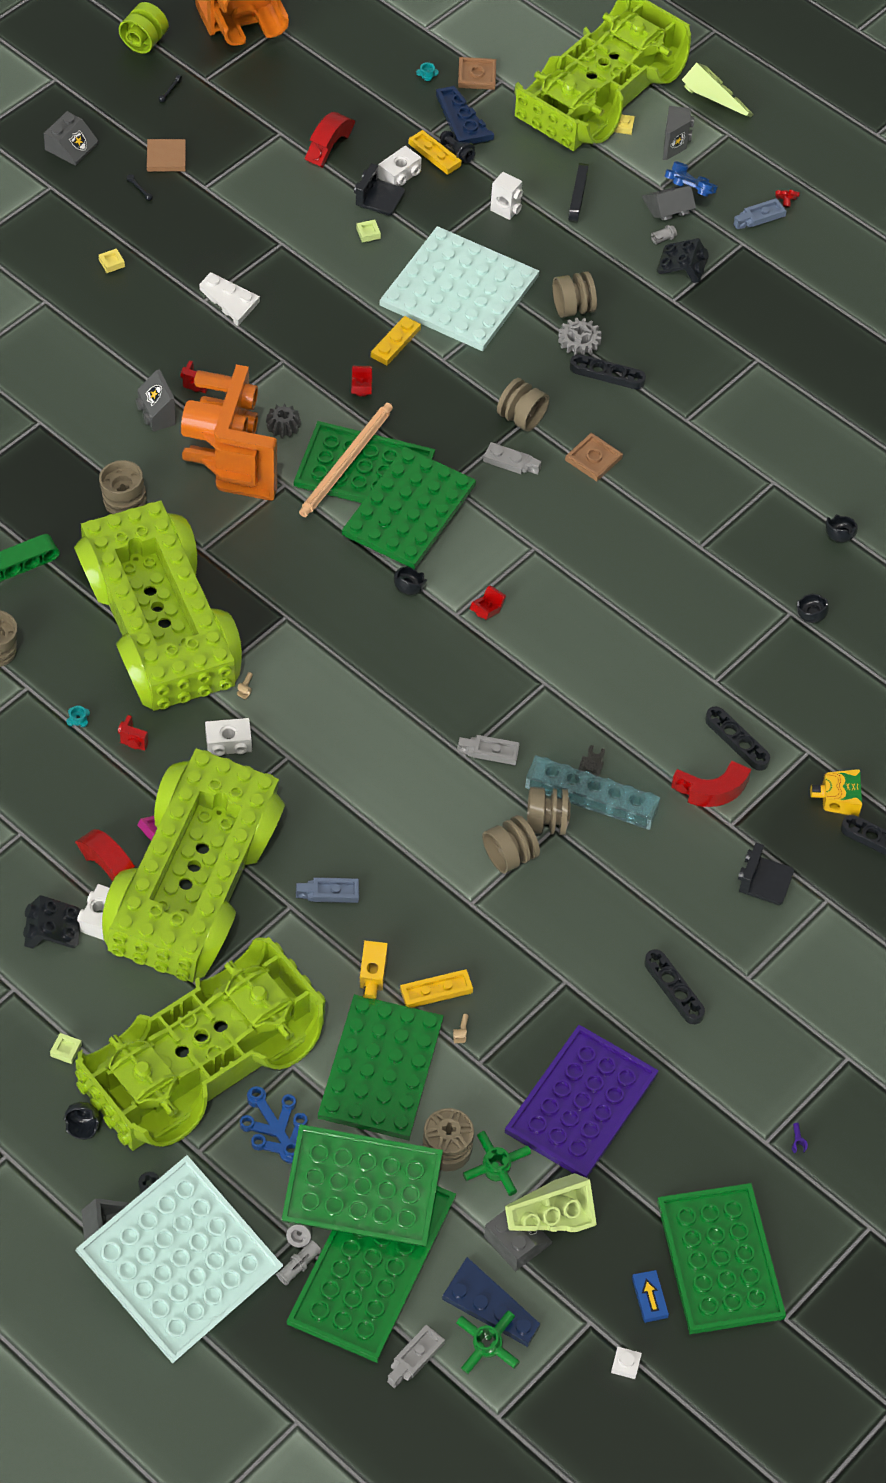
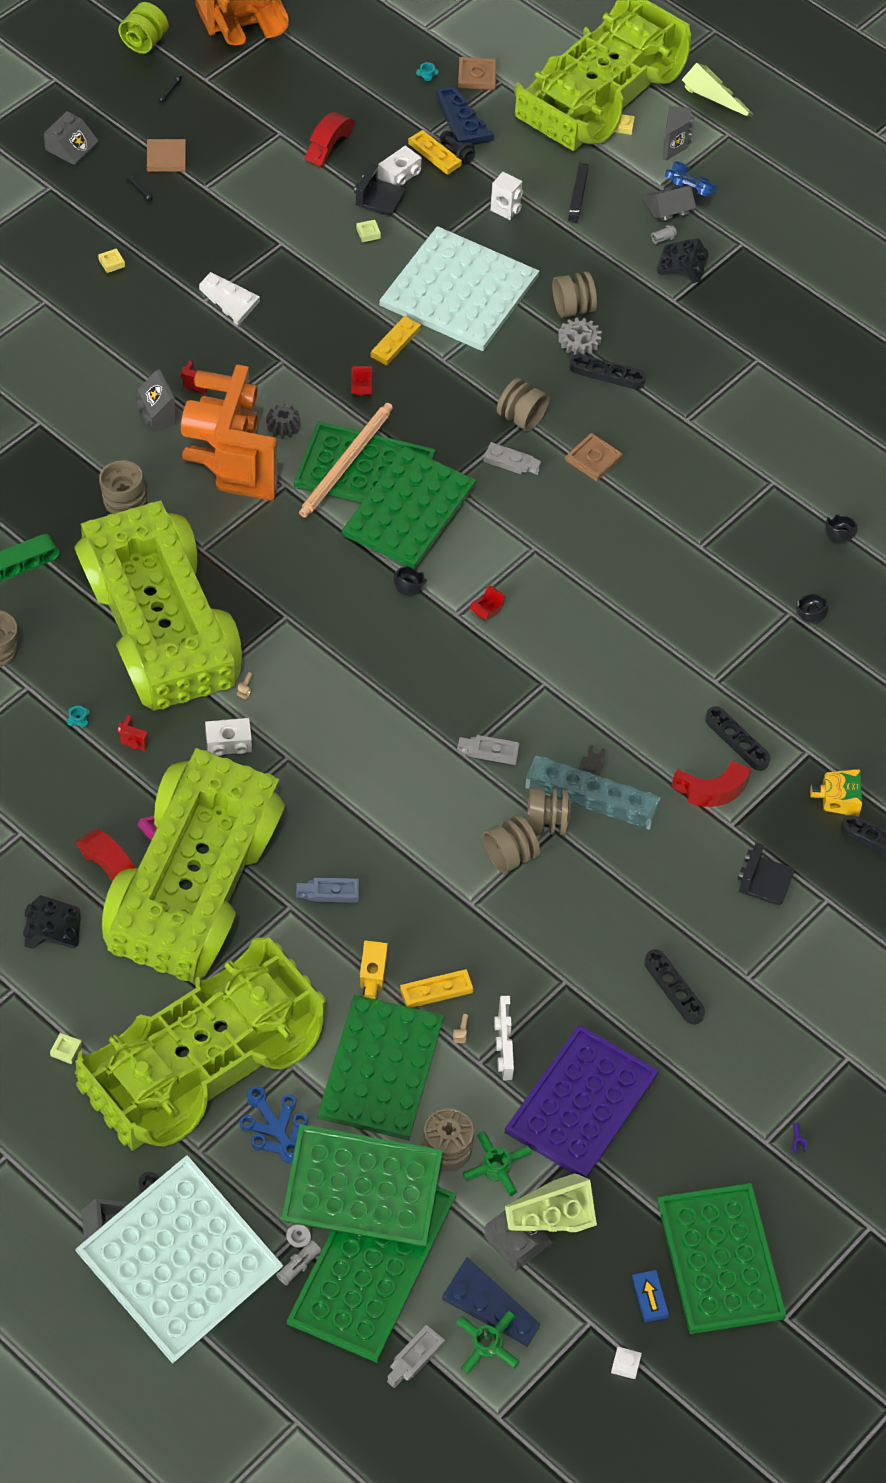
black hair [63,1102,100,1140] -> none
white brick [77,884,109,940] -> none
sand blue hinge [733,198,787,229] -> none
red plant [775,190,800,208] -> none
none -> white wing [494,996,514,1080]

